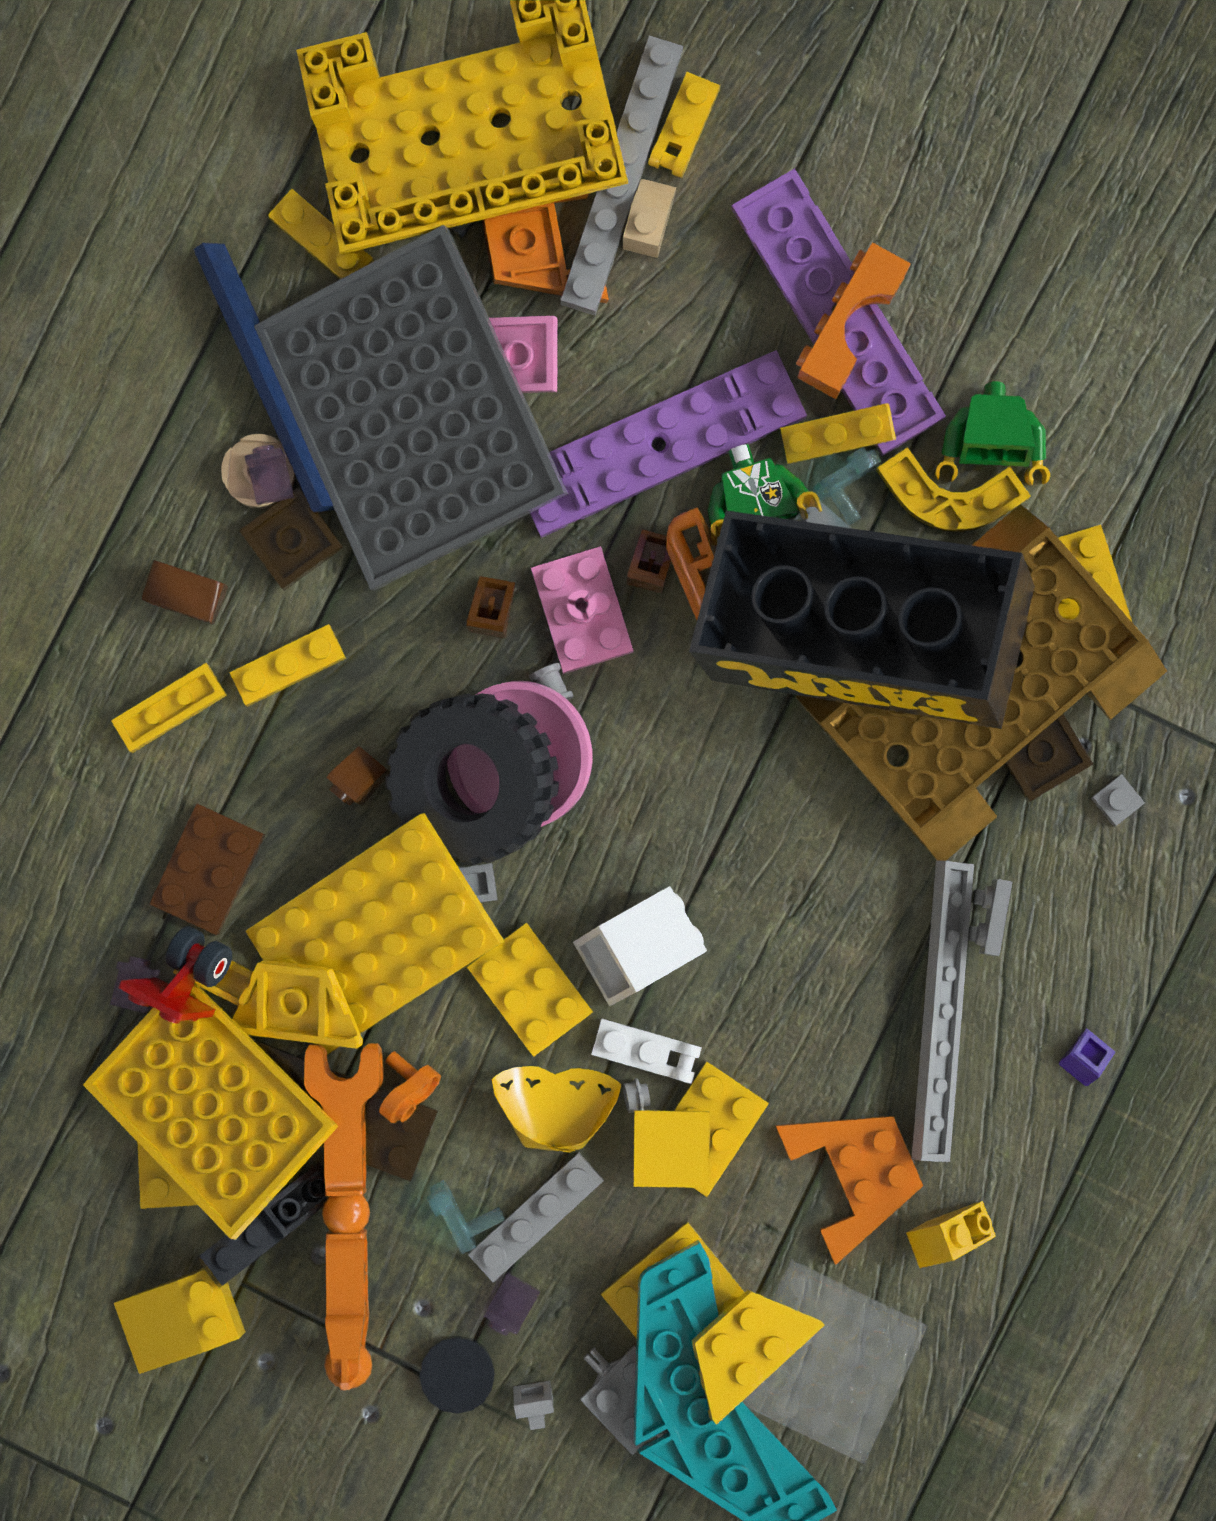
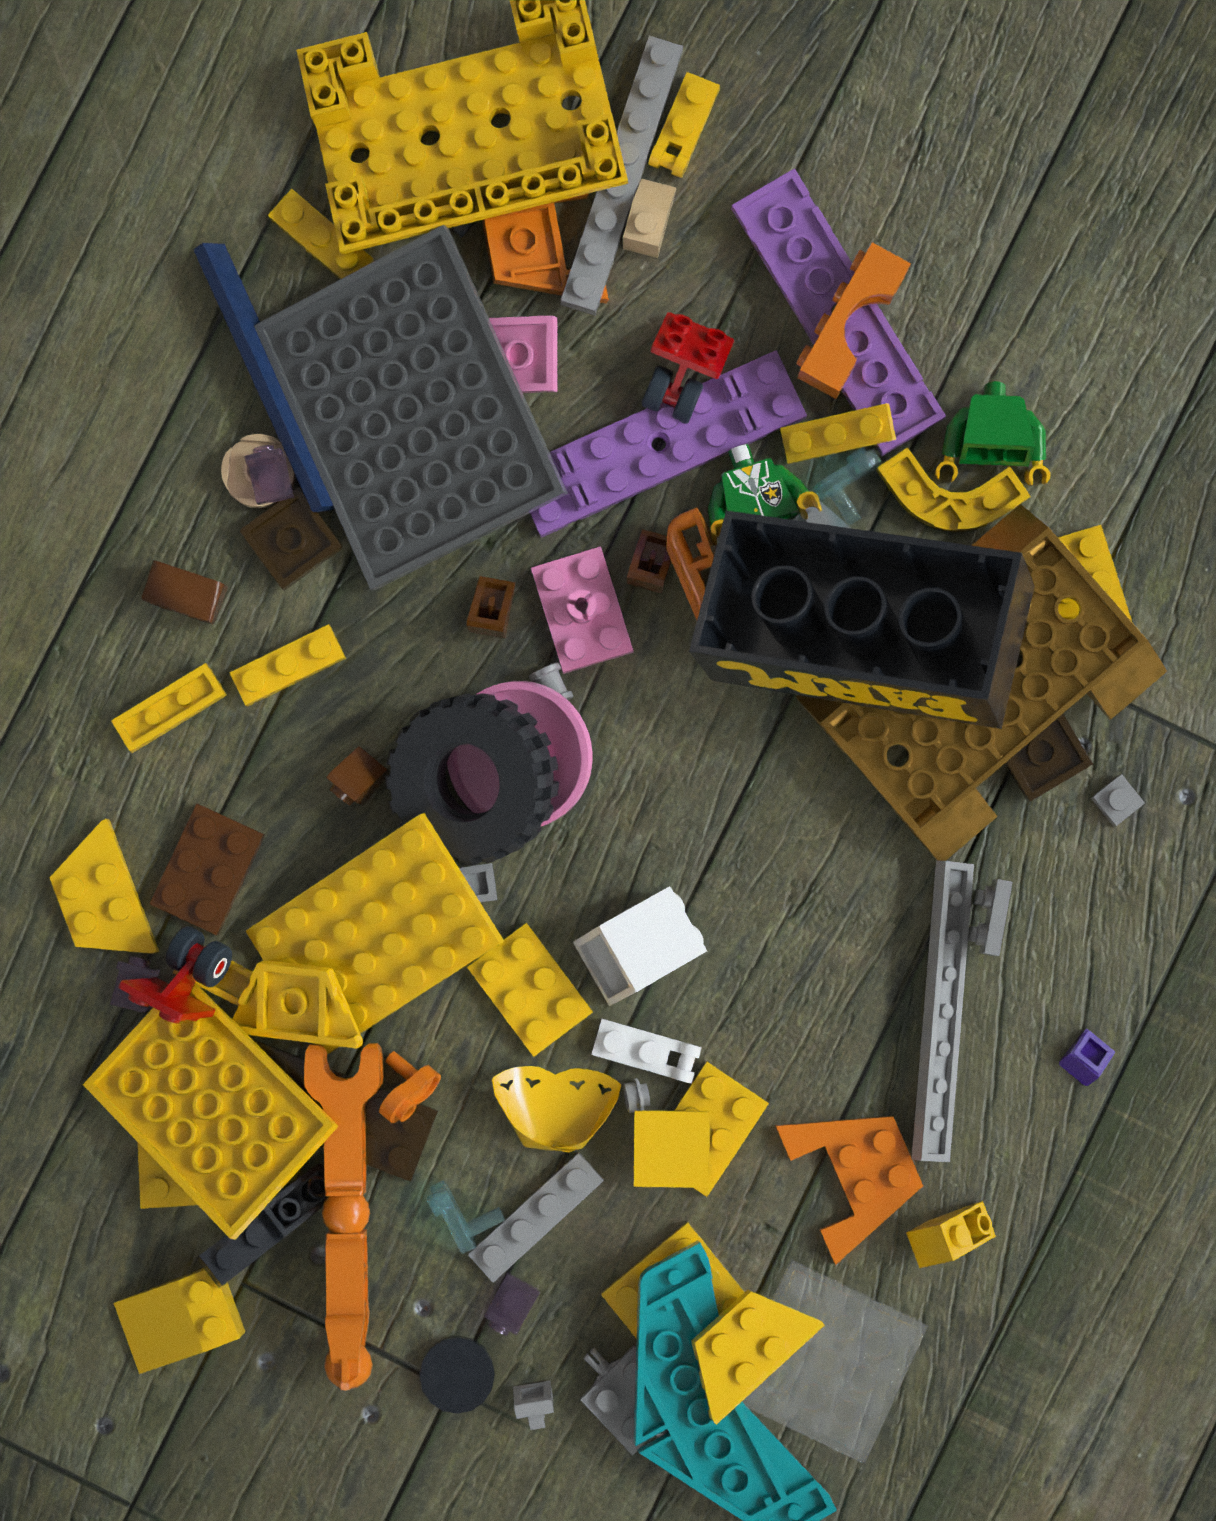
none -> yellow wing [49,819,159,954]
none -> red plate [642,312,734,424]

